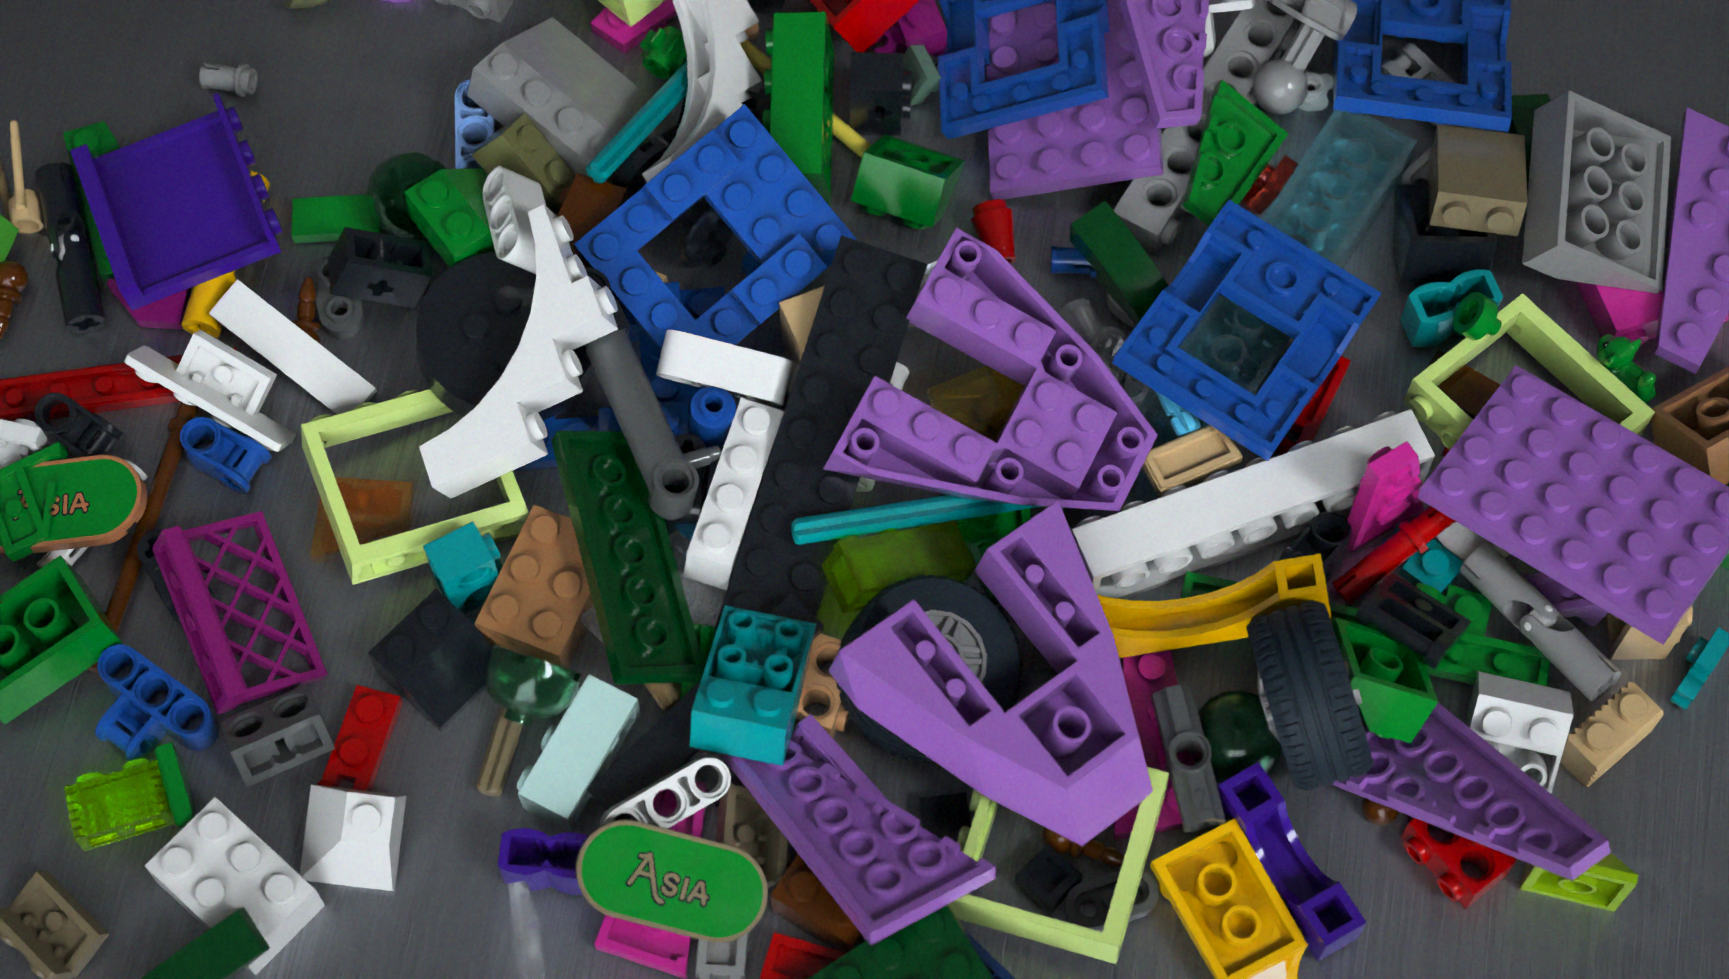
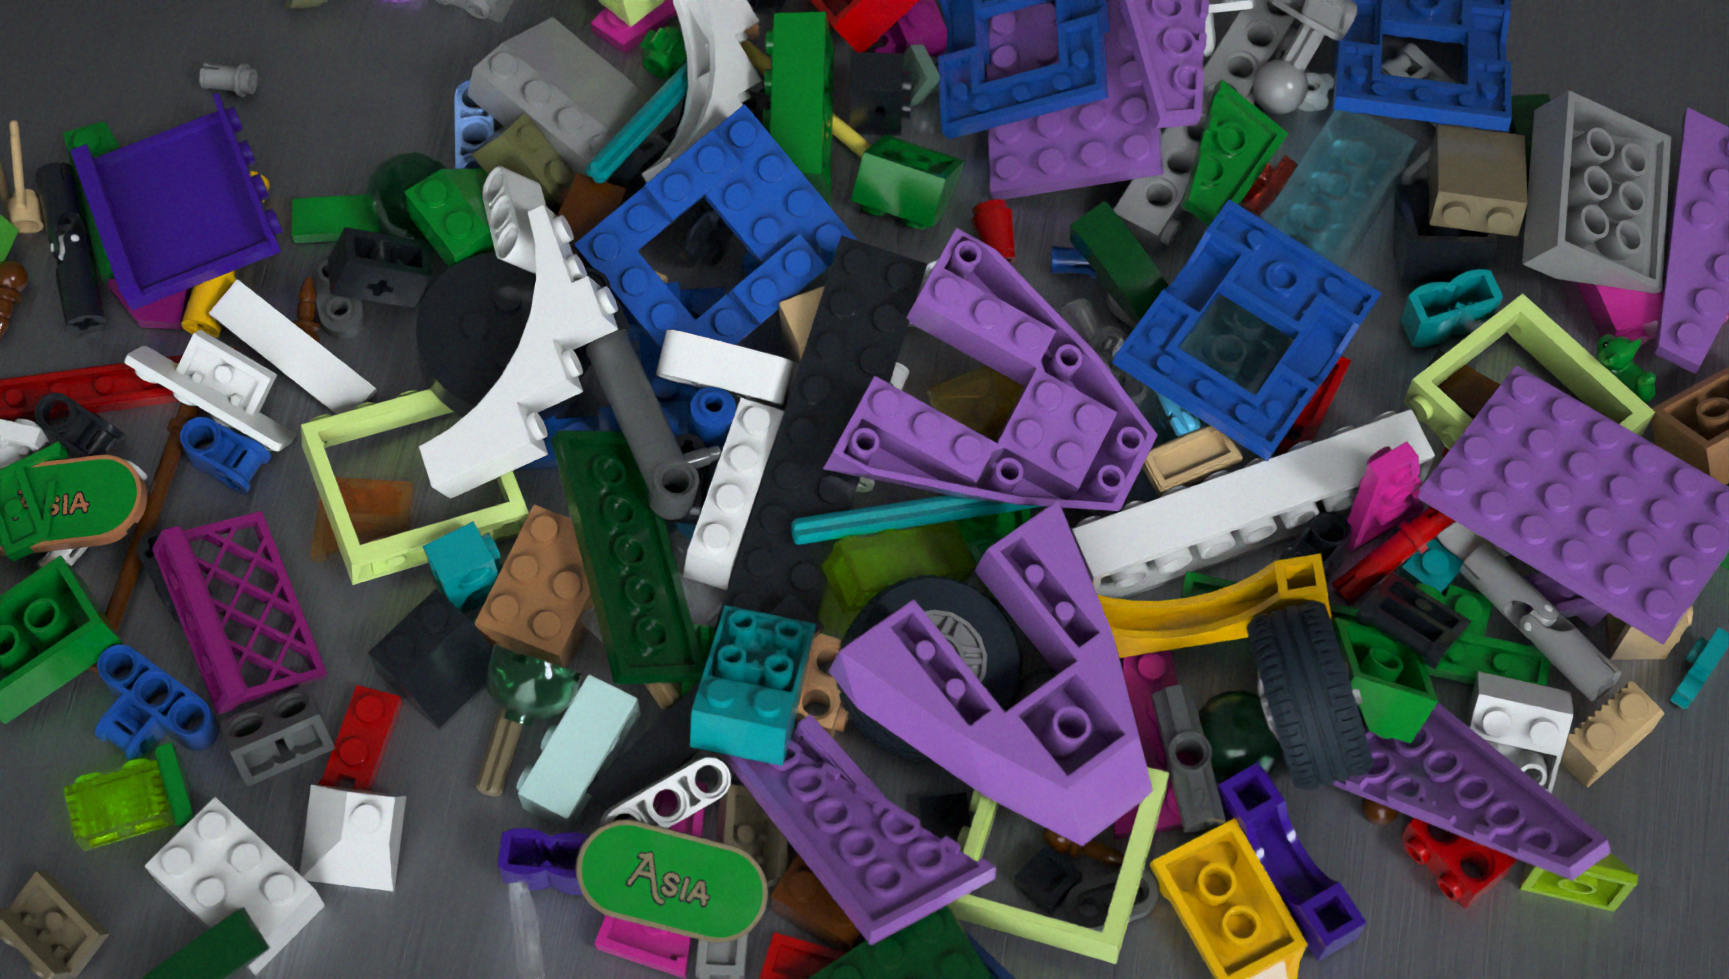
green tile [1453,292,1502,341] -> none

